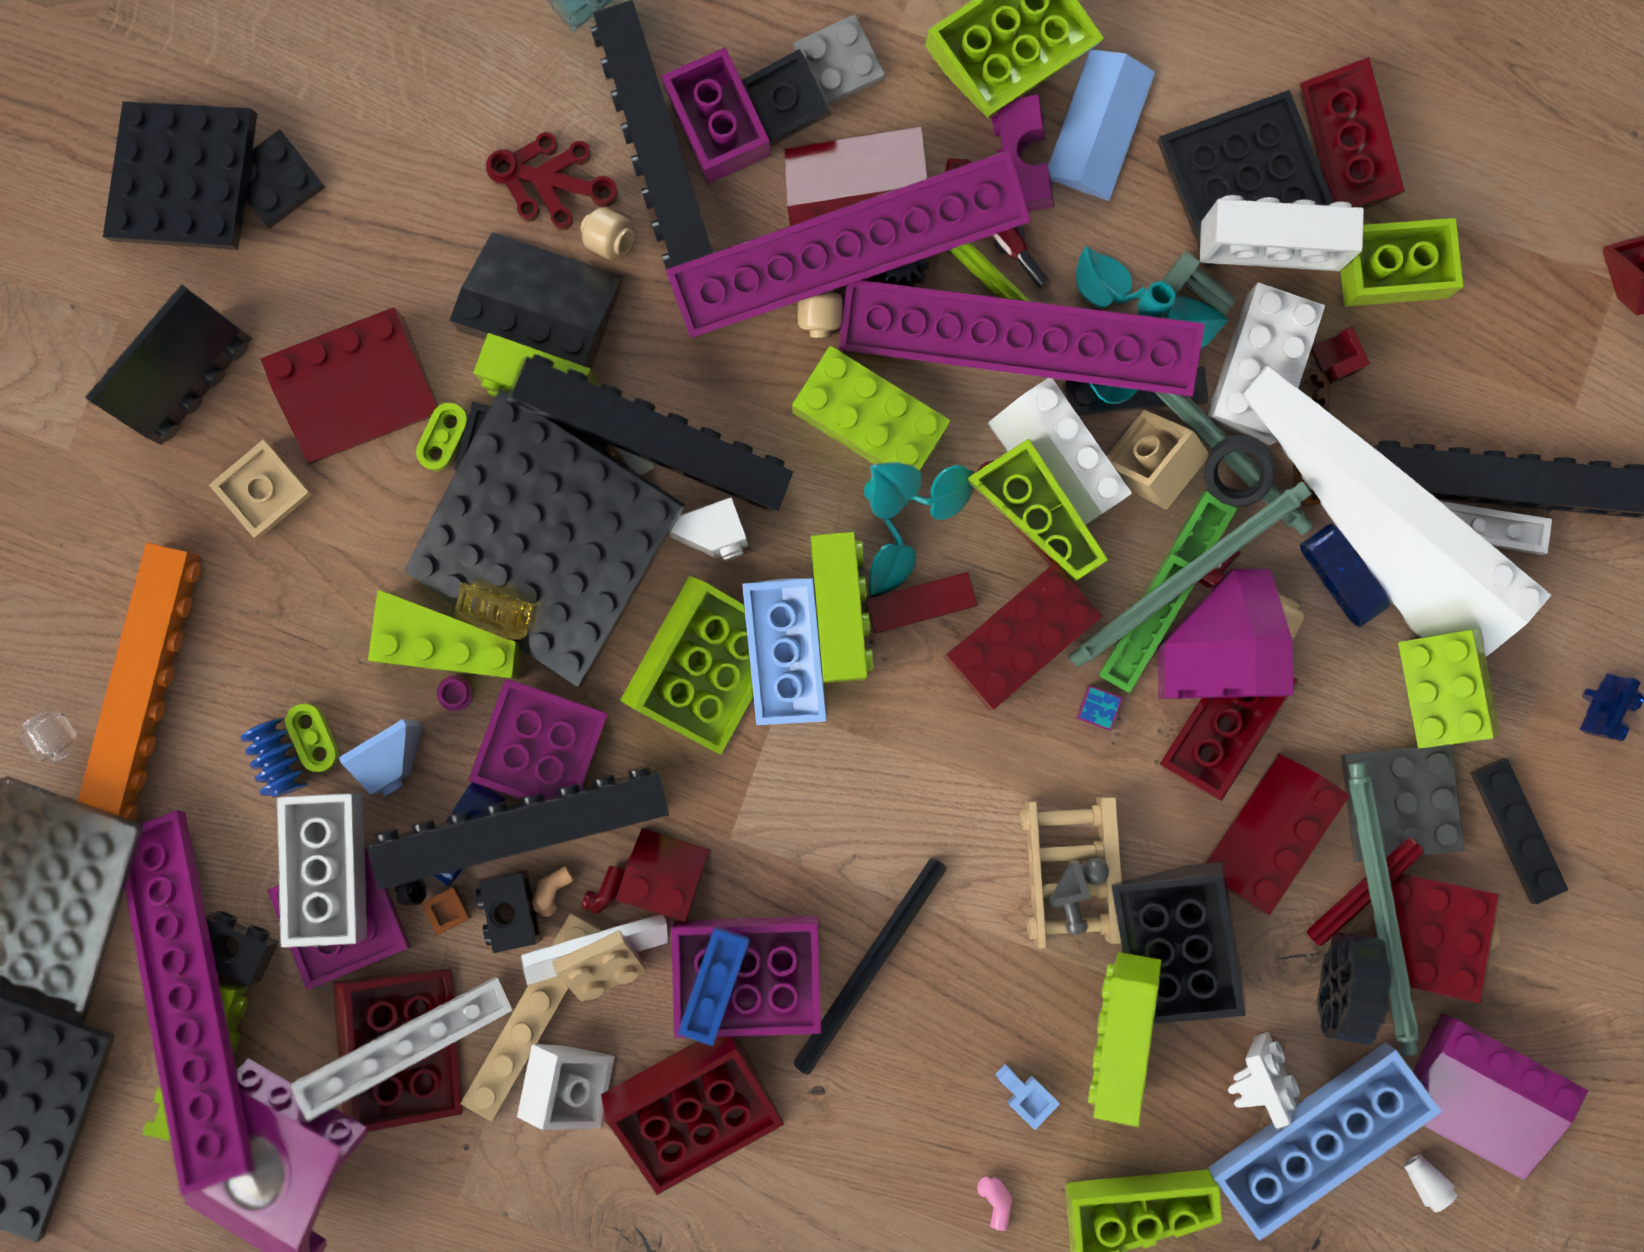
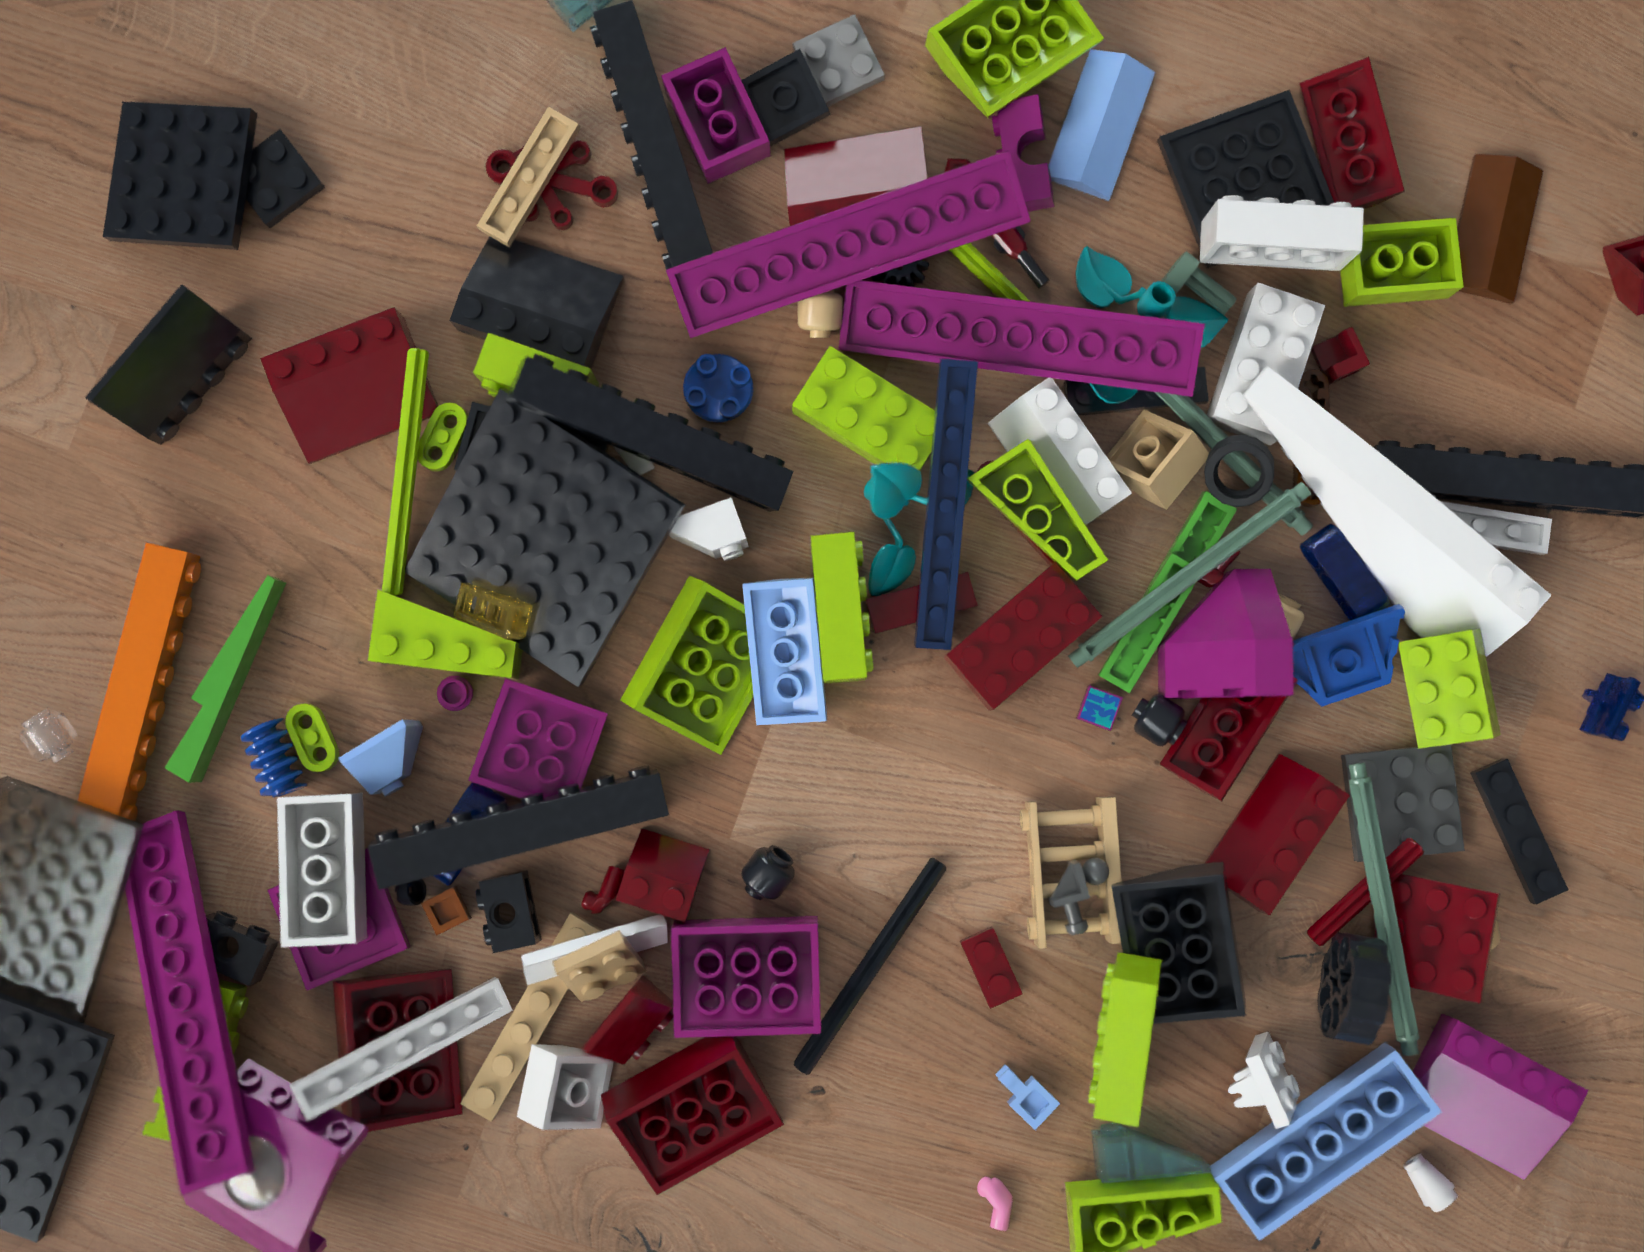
tan plate [209,439,312,540] -> none
light nougat arm [532,866,574,917] -> none
tan head [581,207,635,260] -> none
blue plate [678,926,750,1046] -> none
none -> bright green slope [164,575,286,783]
none -> lime axle [382,348,429,596]
none -> tan plate [477,107,580,247]
none -> dark red slope [582,975,674,1065]
none -> blue dish [683,354,753,422]
none -> black head [741,845,795,900]
none -> dark blue plate [914,358,978,650]
none -> dark red plate [960,926,1023,1009]
none -> clear light blue slope [1091,1123,1211,1183]
none -> black head [1131,694,1188,747]
none -> blue wing [1293,604,1405,707]
none -> reddish brown slope [1457,154,1543,304]

